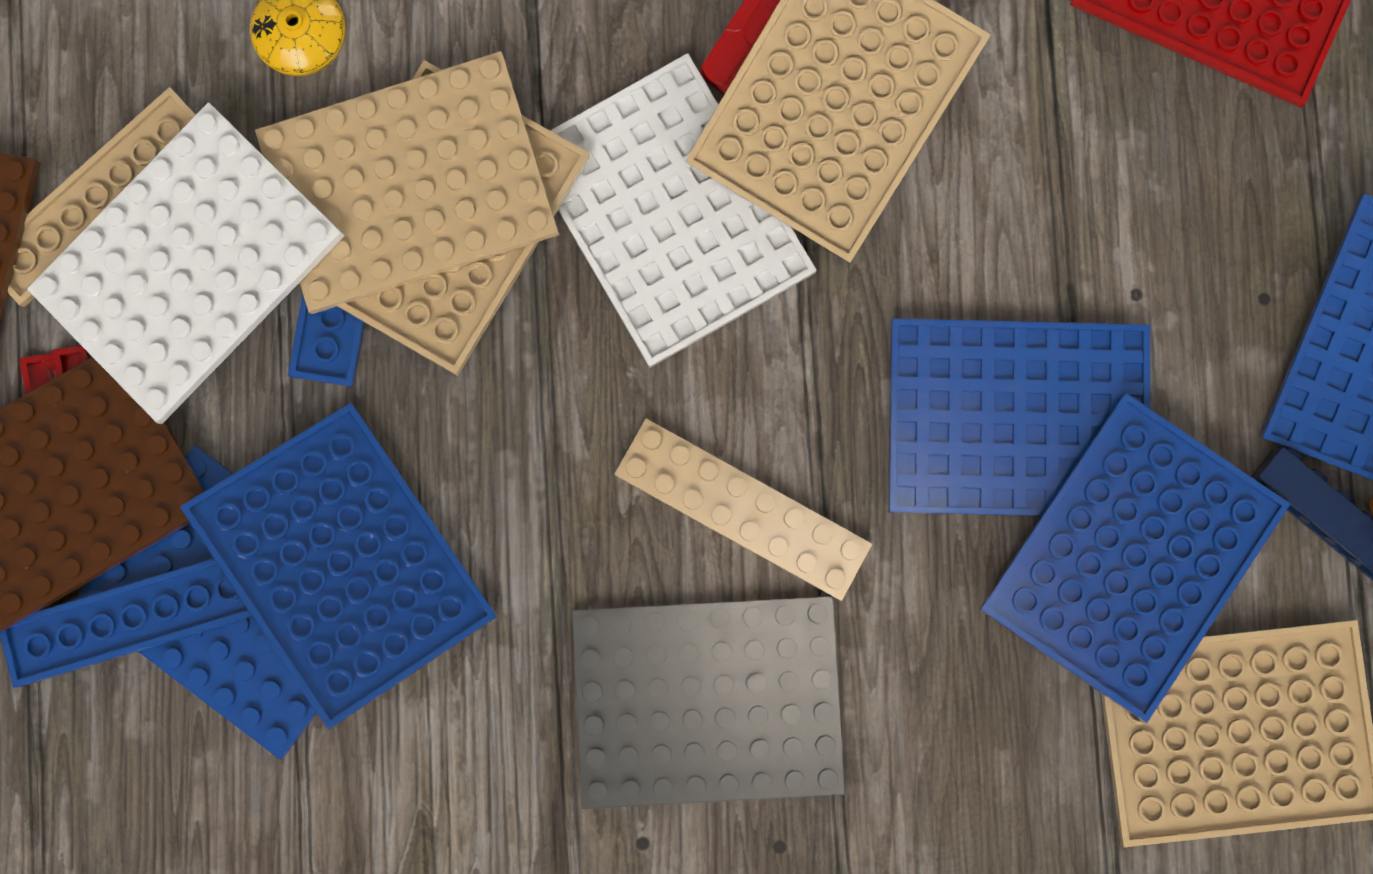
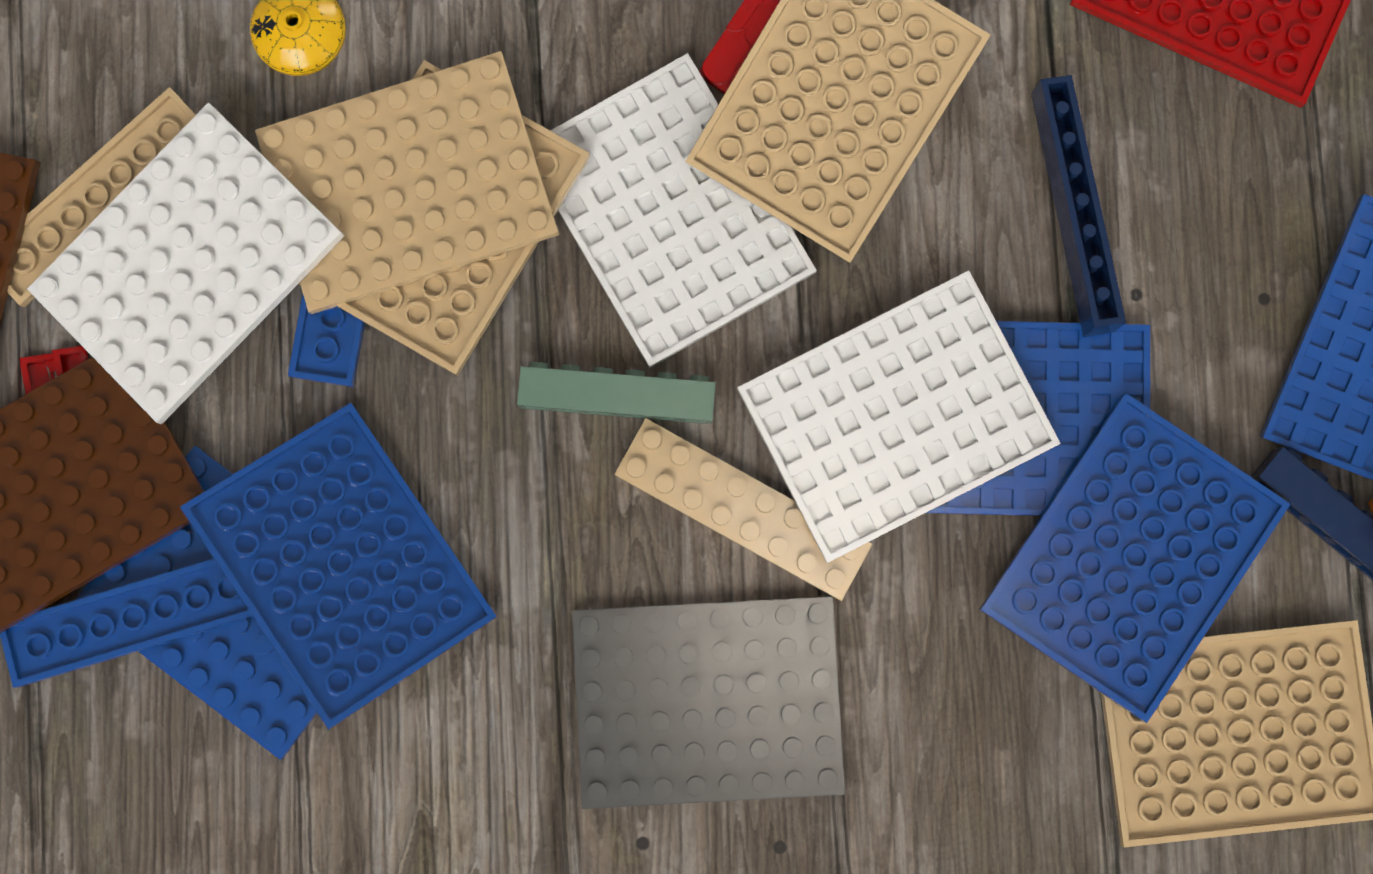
none -> sand green brick [517,362,716,424]
none -> white plate [737,271,1061,563]
none -> dark blue brick [1031,75,1126,337]

